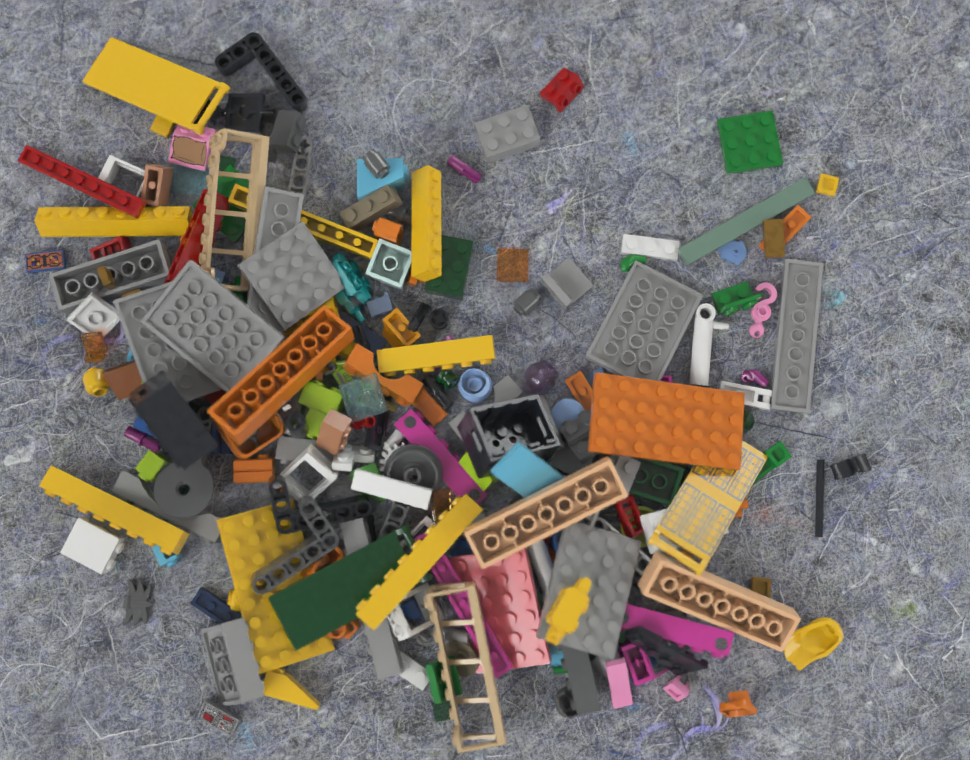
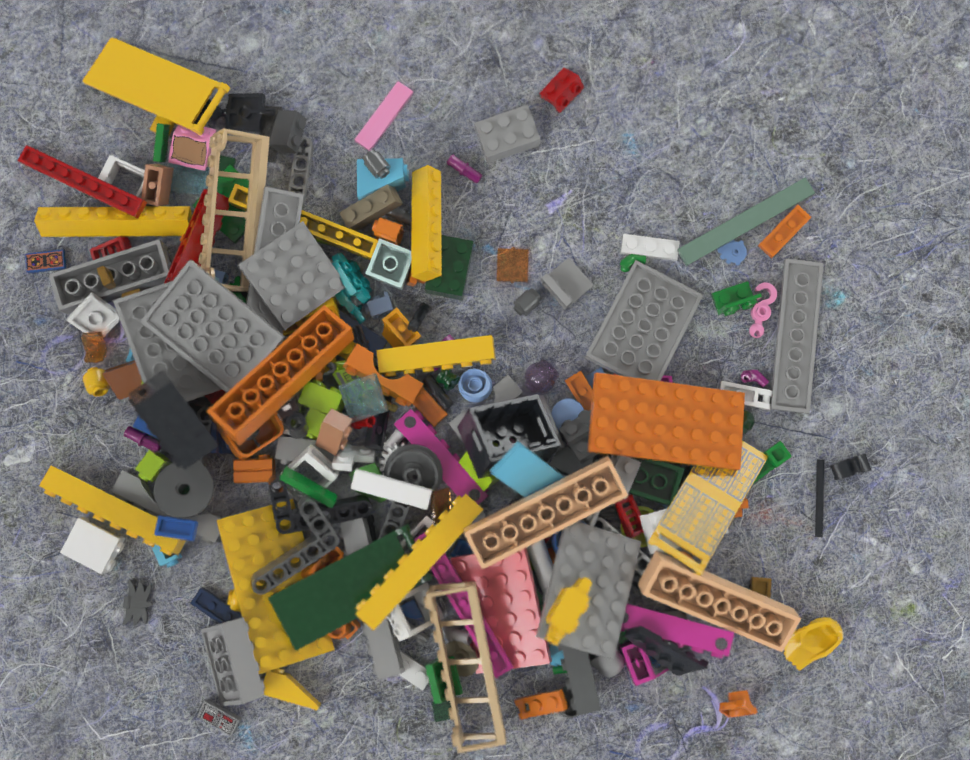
black beam [215,32,308,112] -> none
black wheel [429,308,449,330] -> none
bright pink tile [605,658,633,709] -> none
bright pink tile [663,675,690,702] -> none
white piece [689,303,729,388] -> none
green plate [716,110,783,175] -> none
pearl gold tile [762,219,785,258] -> none
yellow tile [815,173,839,197] -> none
none -> green tile [153,123,170,162]
none -> blue tile [154,515,199,542]
none -> green tile [279,466,337,508]
none -> bright pink tile [354,81,413,151]
none -> orange plate [514,689,568,720]

